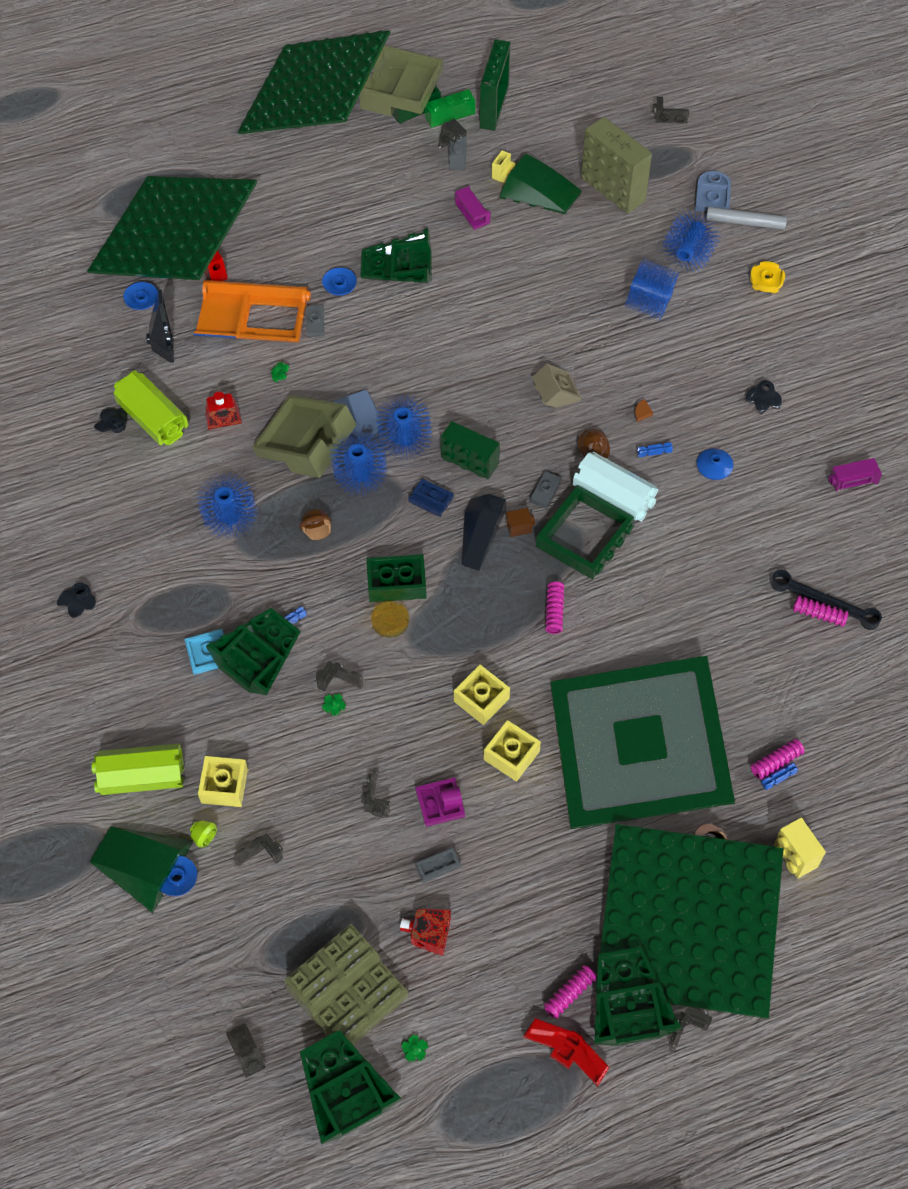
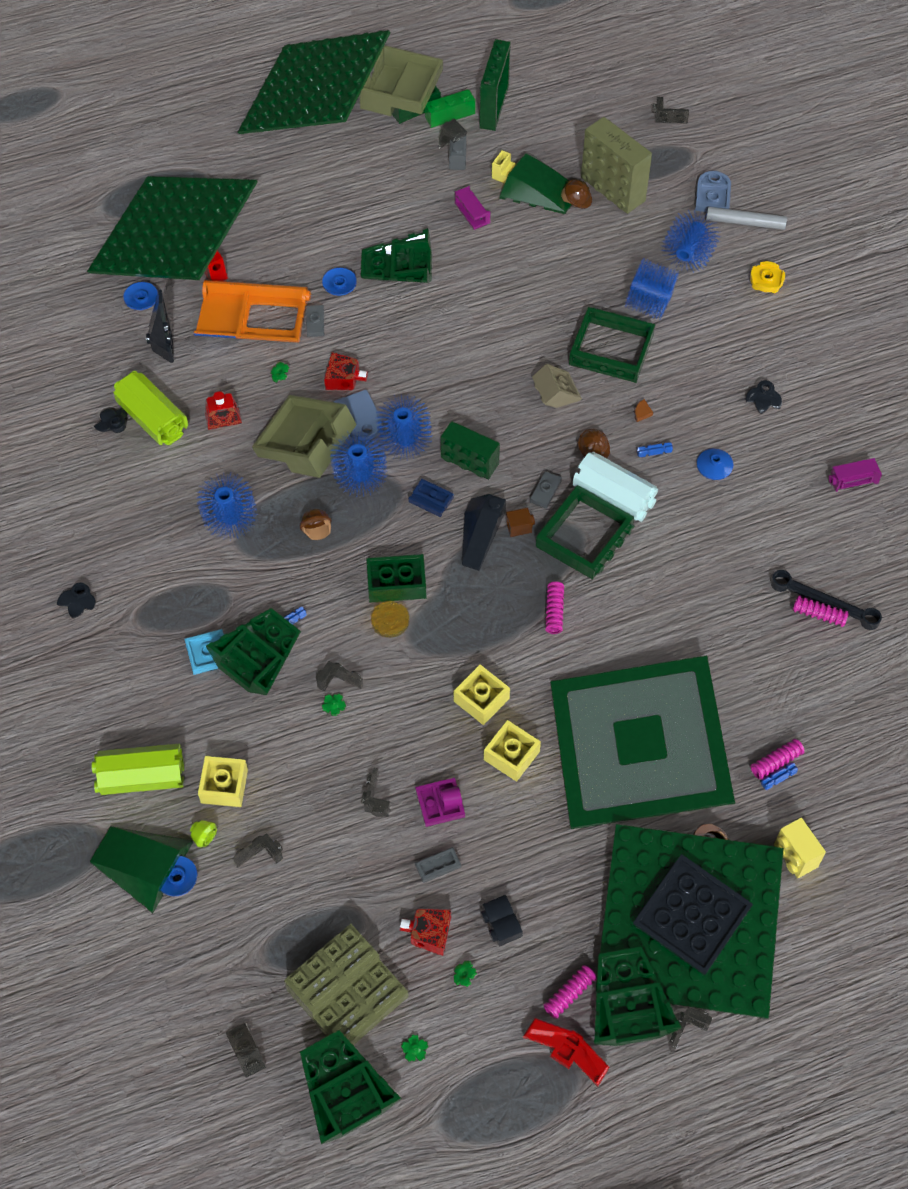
none -> red torso [324,352,368,390]
none -> green plant [454,960,477,987]
none -> black brick [480,895,523,947]
none -> reddish brown piece [561,179,592,209]
none -> dark green window [569,307,655,383]
none -> black plate [633,854,753,976]

